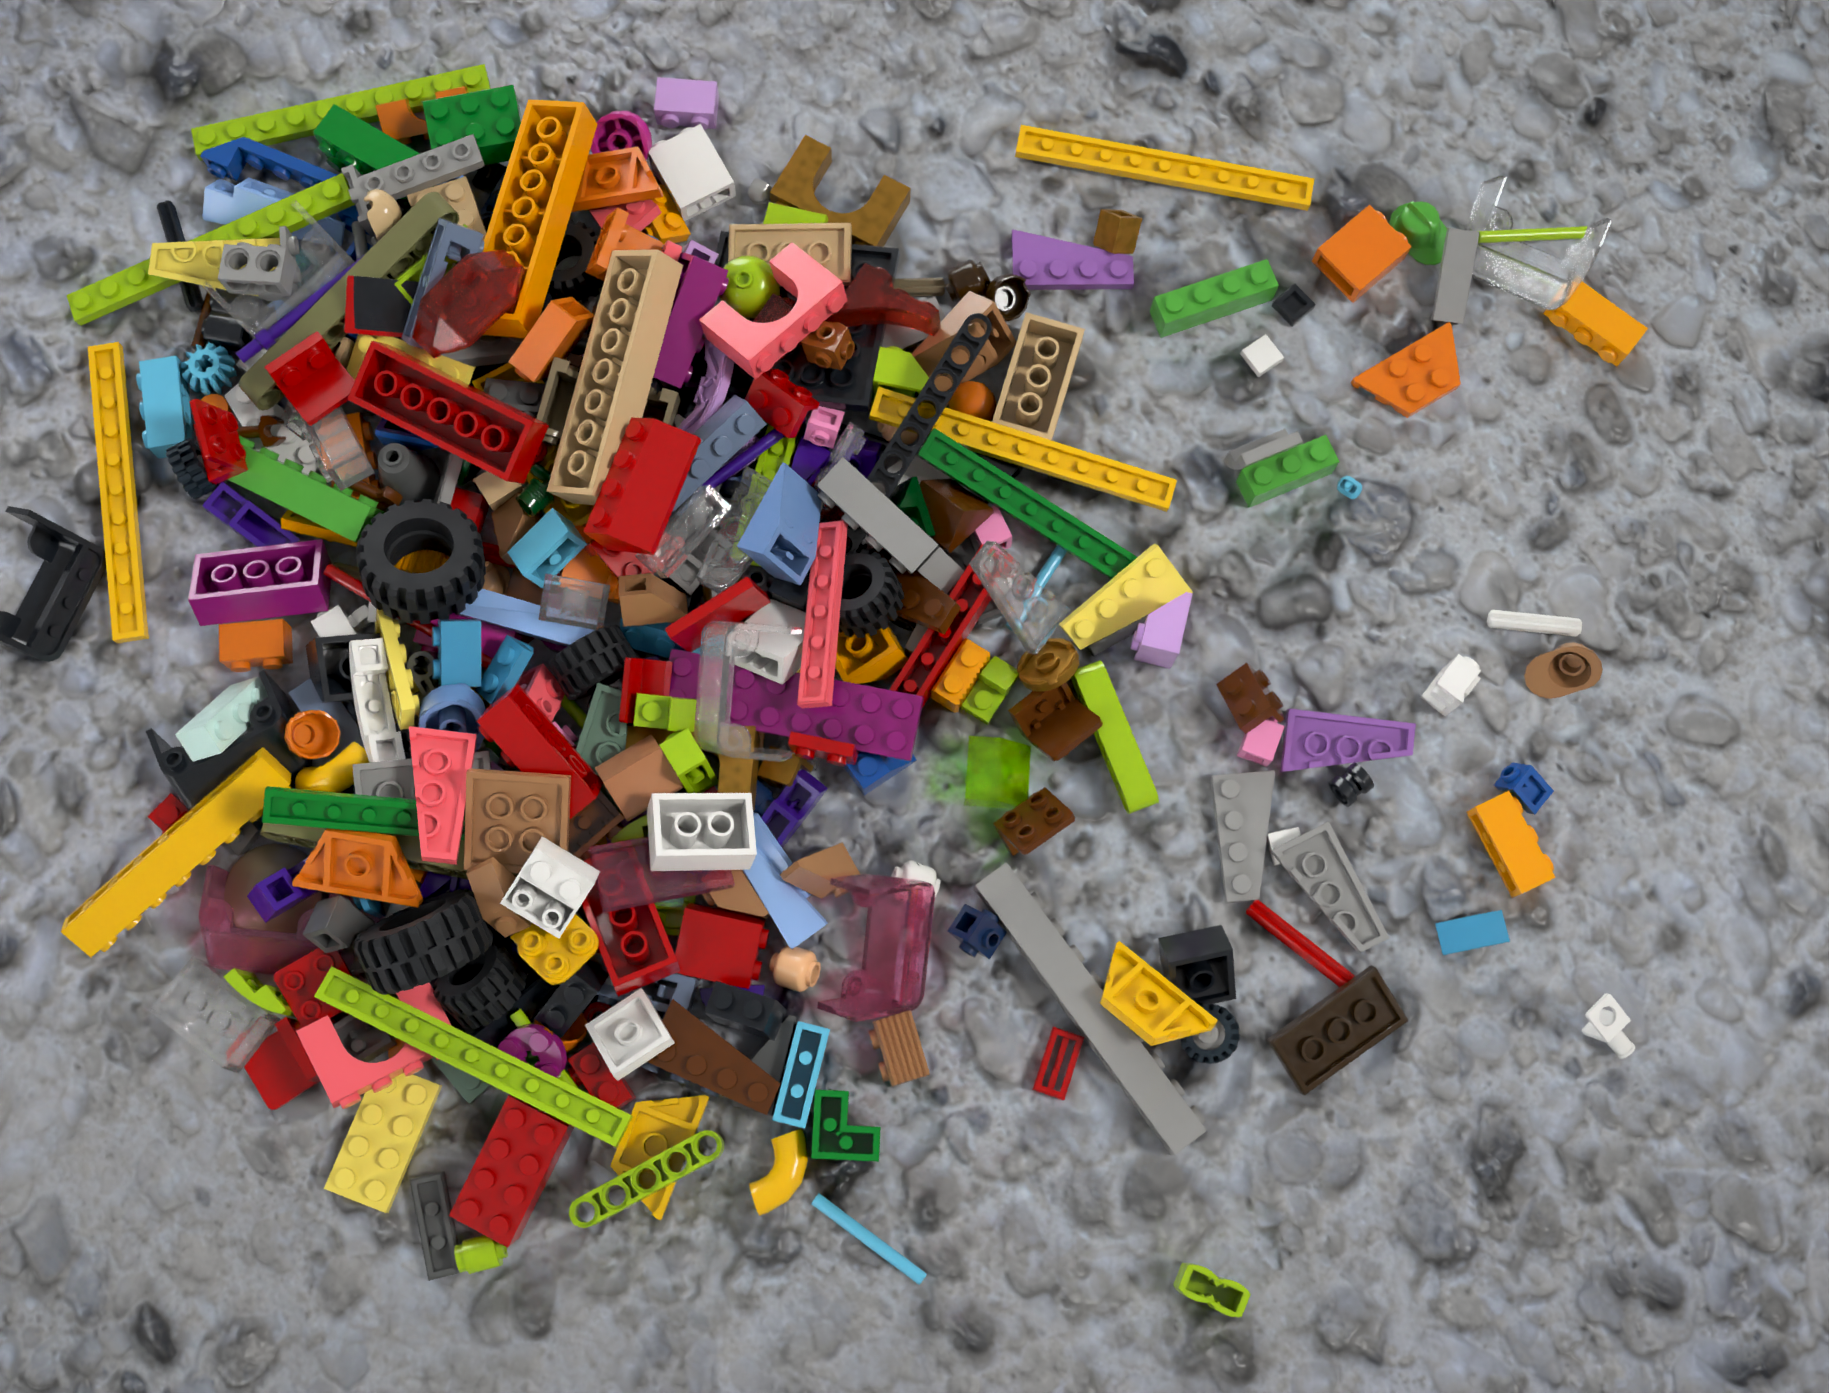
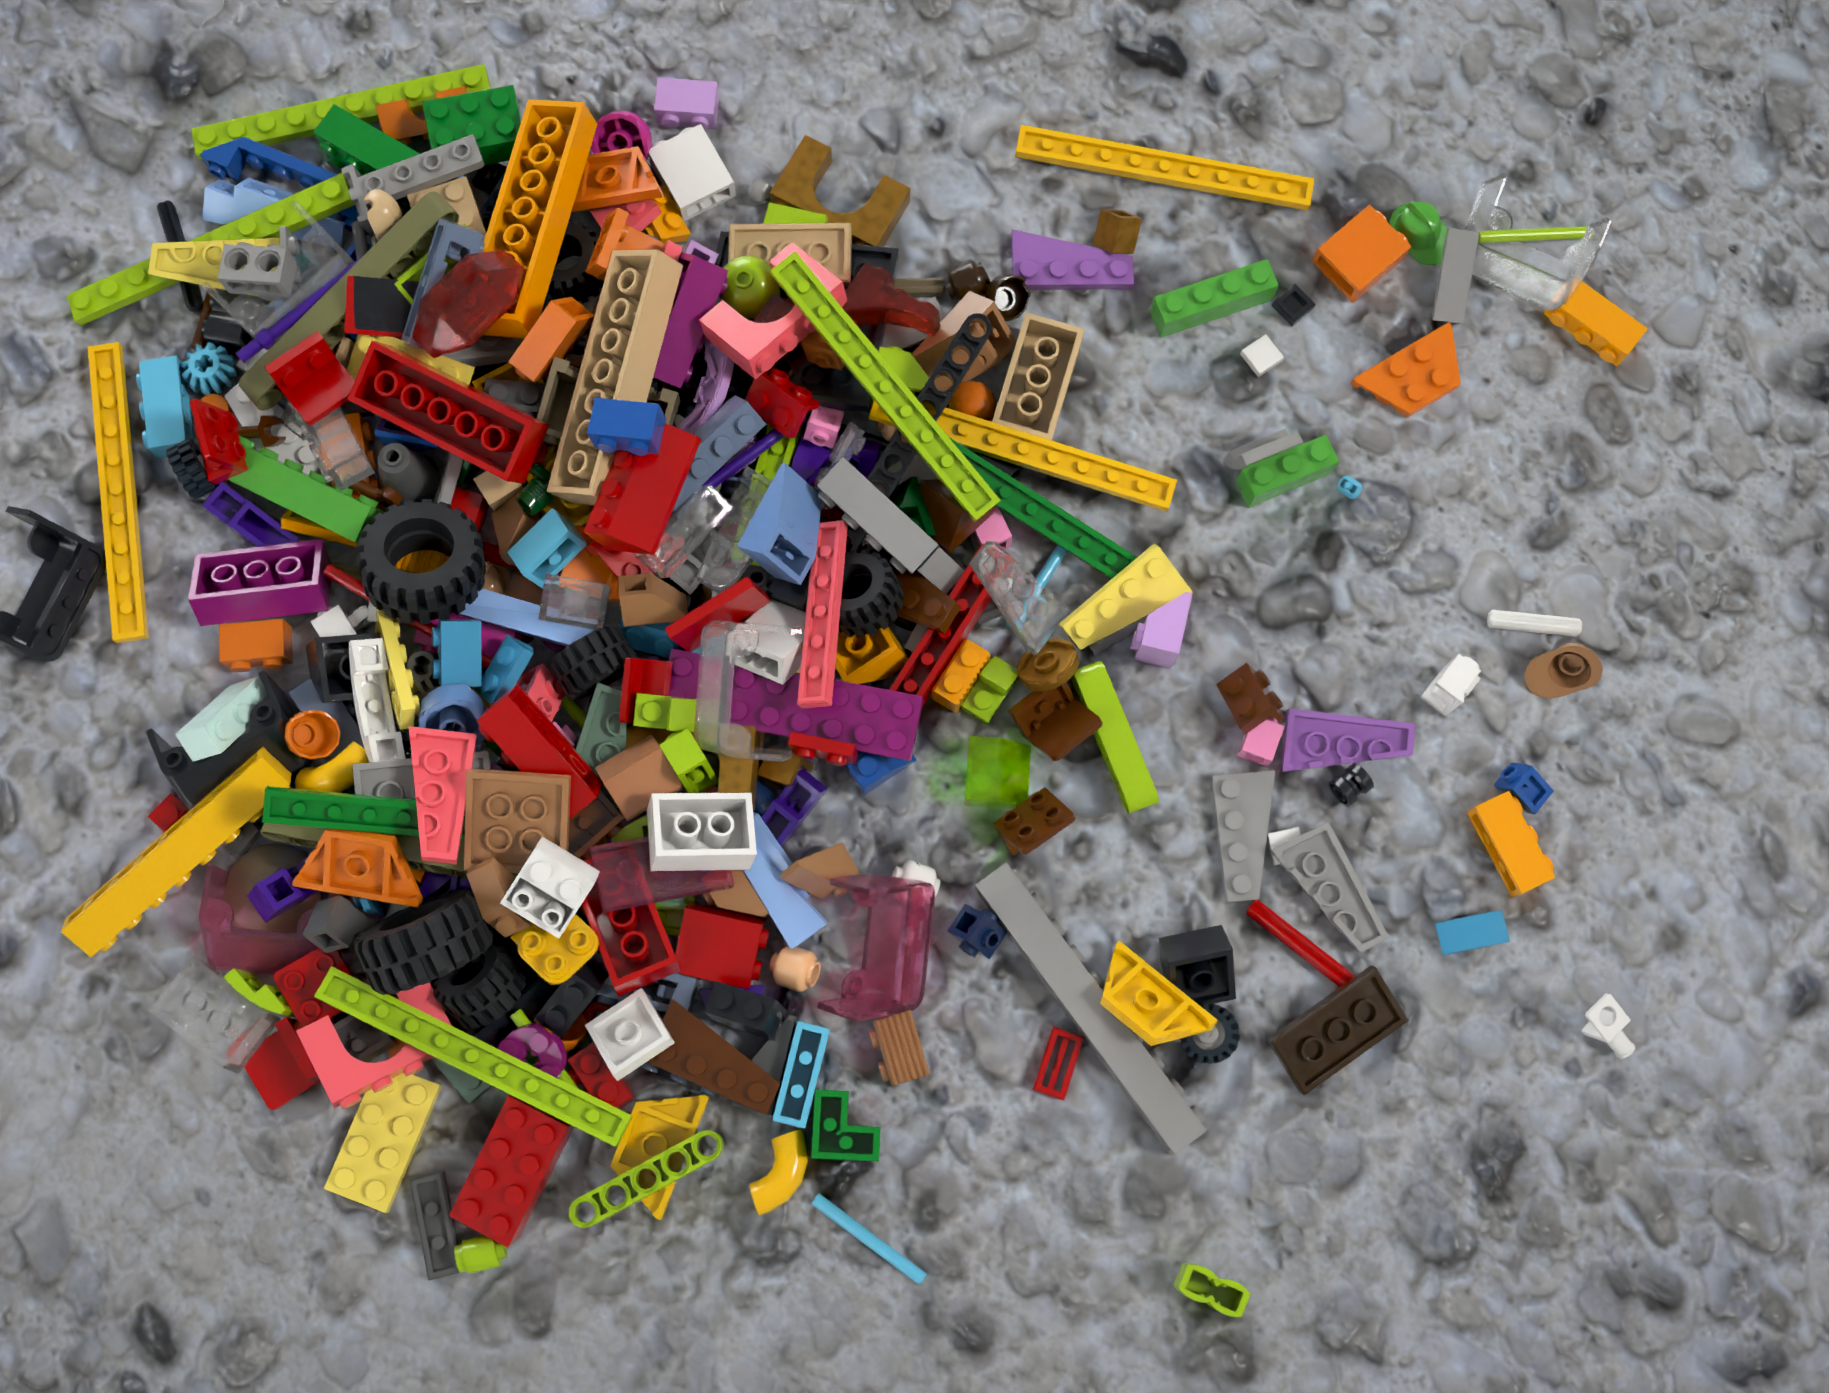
none -> blue brick [587,397,666,456]
none -> lime plate [770,251,1001,522]

